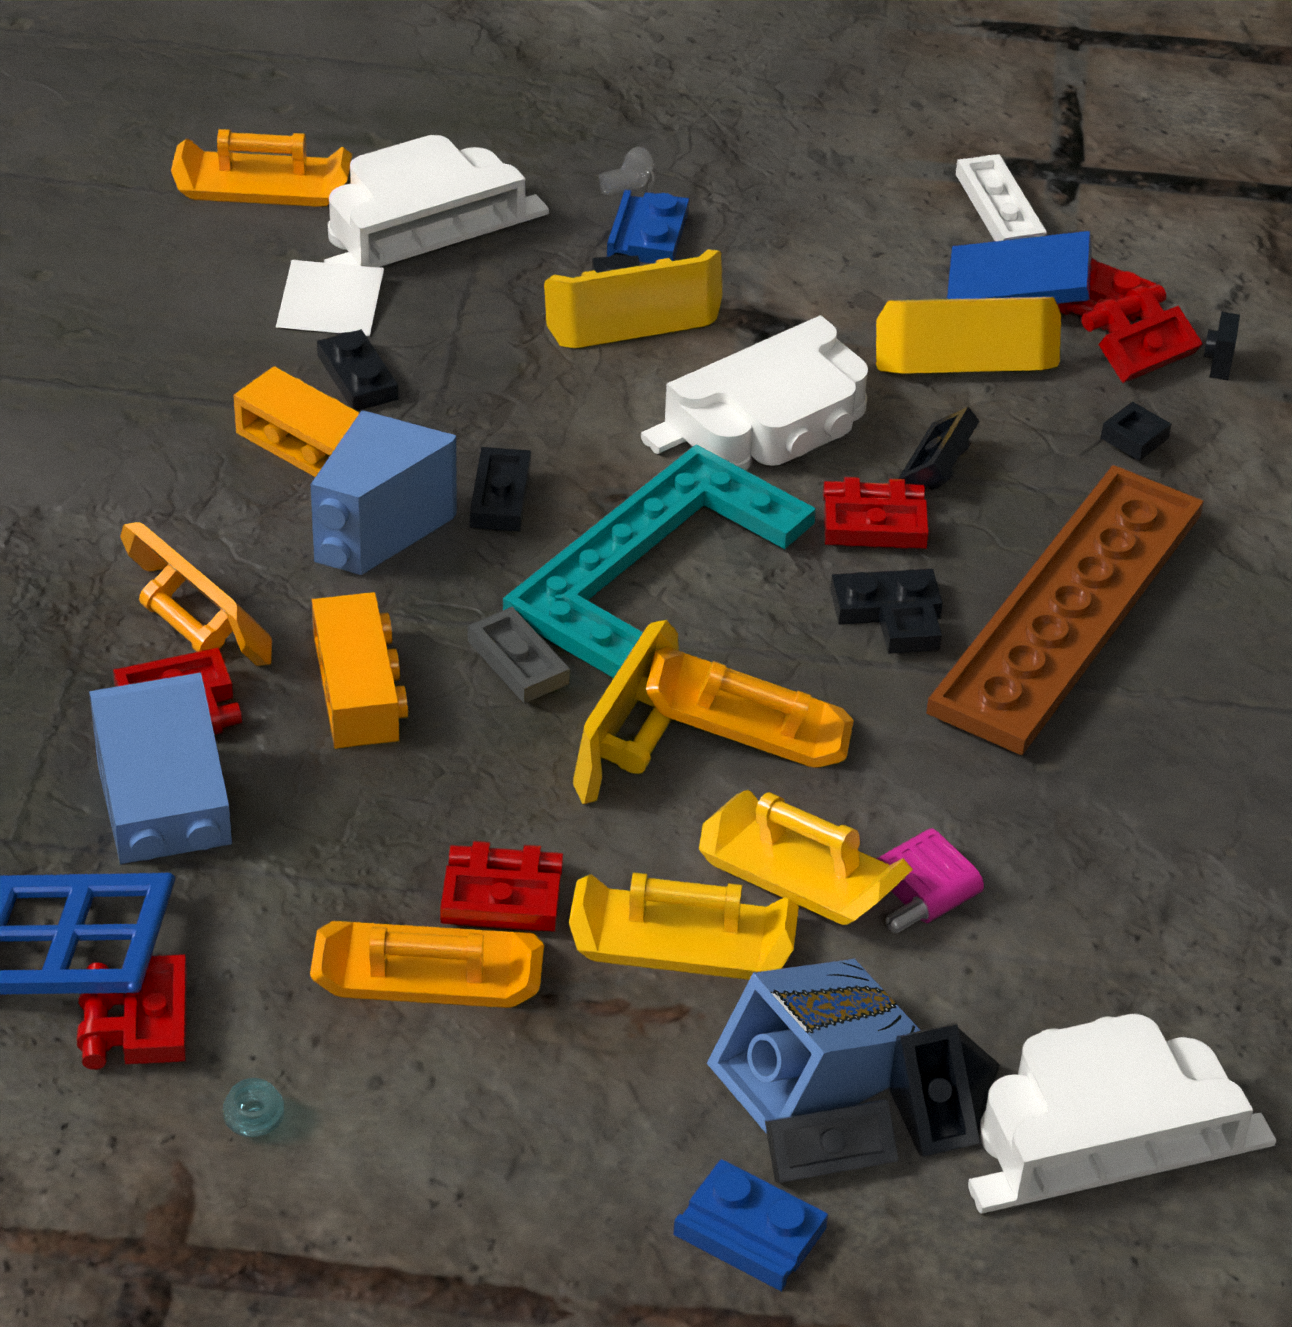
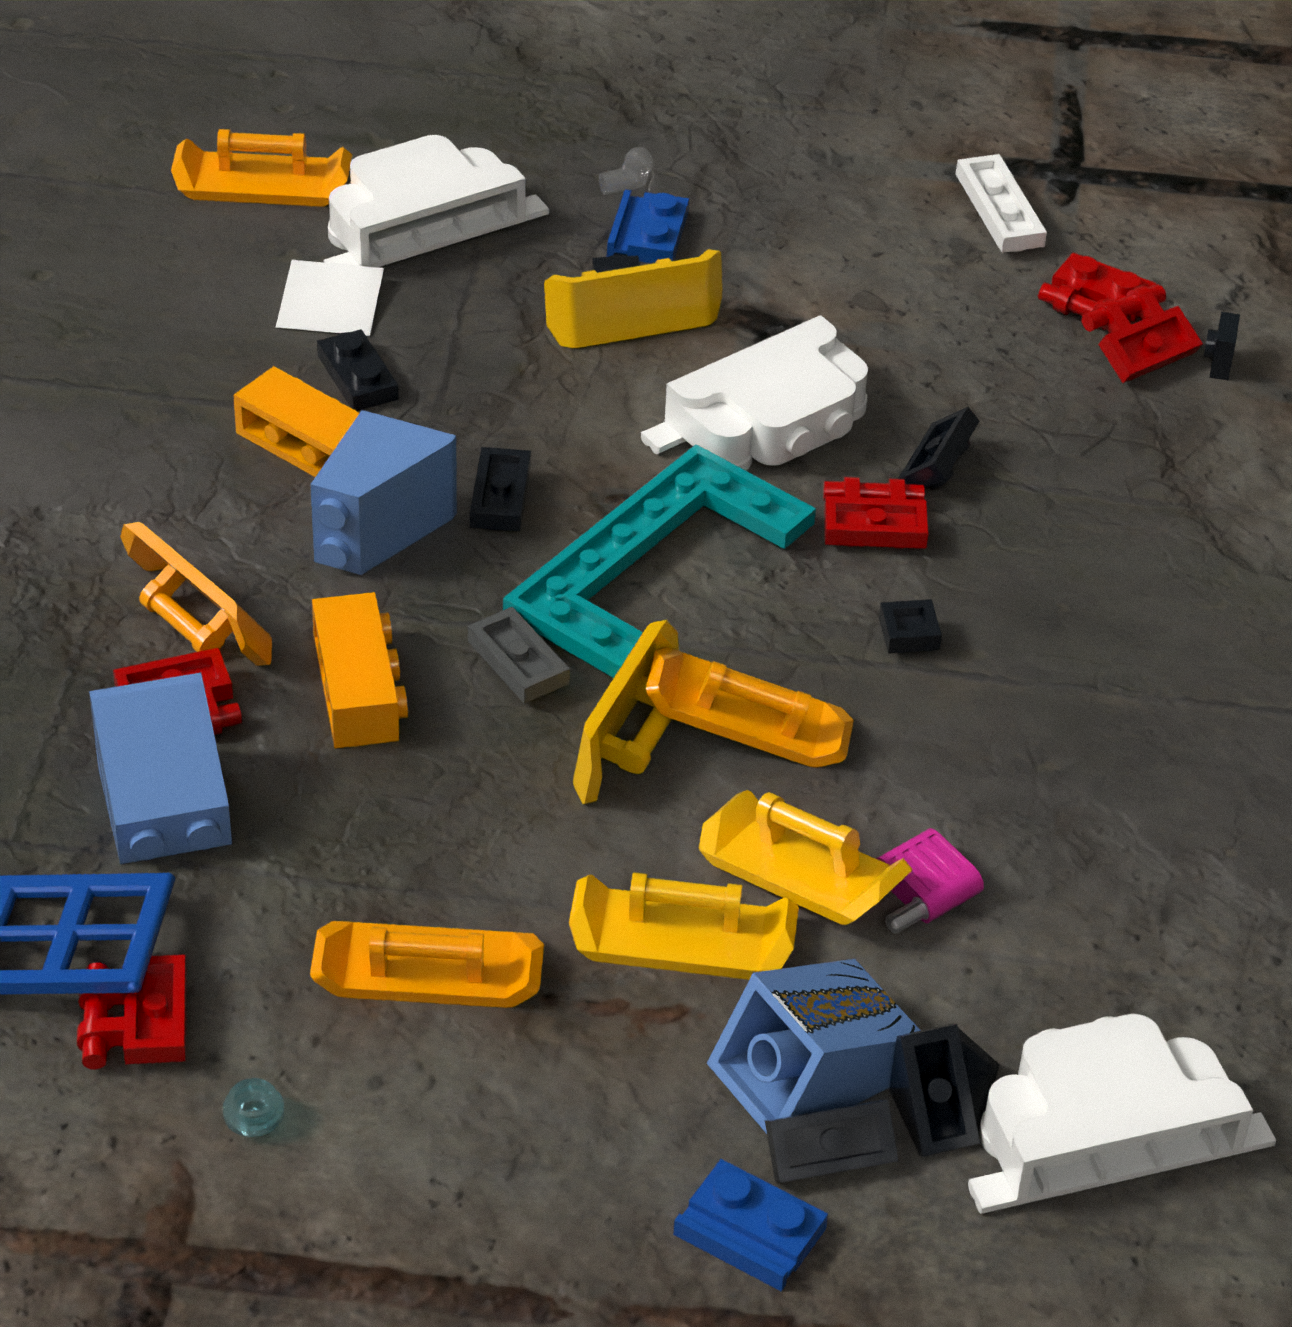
red plate [440,841,563,932] -> none
black plate [830,569,943,625] -> none
yellow piece [876,297,1061,373] -> none
dark orange plate [926,465,1204,755] -> none
blue tile [947,231,1092,304] -> none
black plate [1101,401,1172,461] -> none

